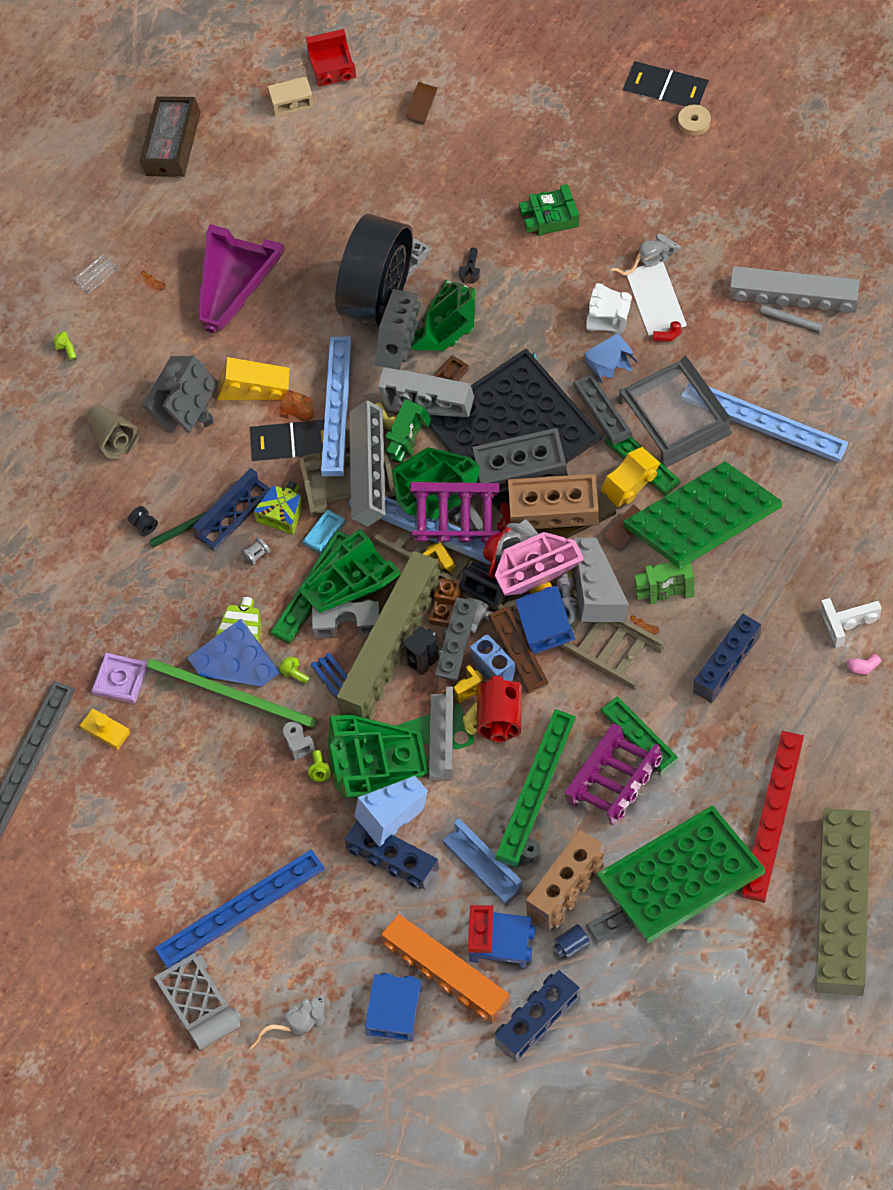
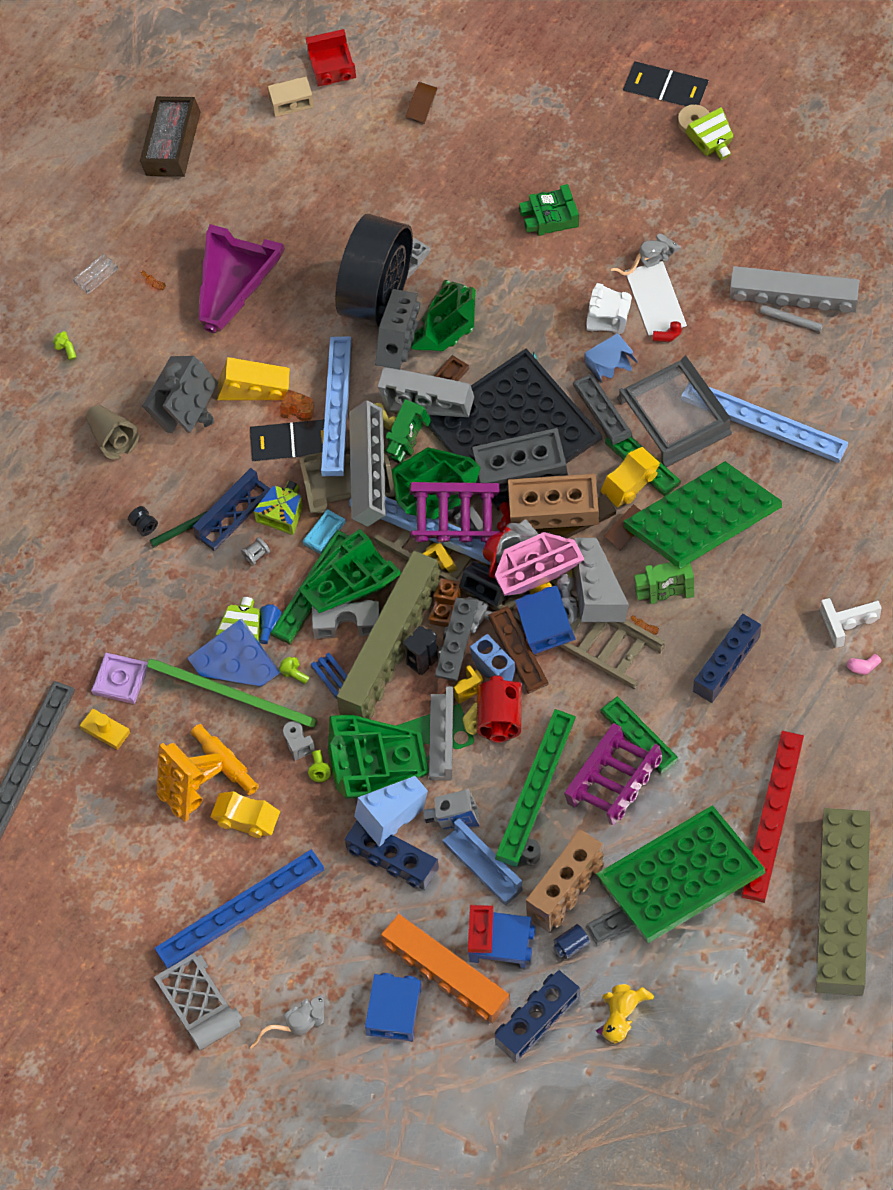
black bar [459,247,480,284] -> none
none -> light orange plate [156,724,259,822]
none -> yellow brick [210,791,280,838]
none -> blue cone [259,604,282,644]
none -> light grey torso [424,789,480,831]
none -> yellow animal [595,984,654,1043]
none -> lime torso [685,107,733,160]

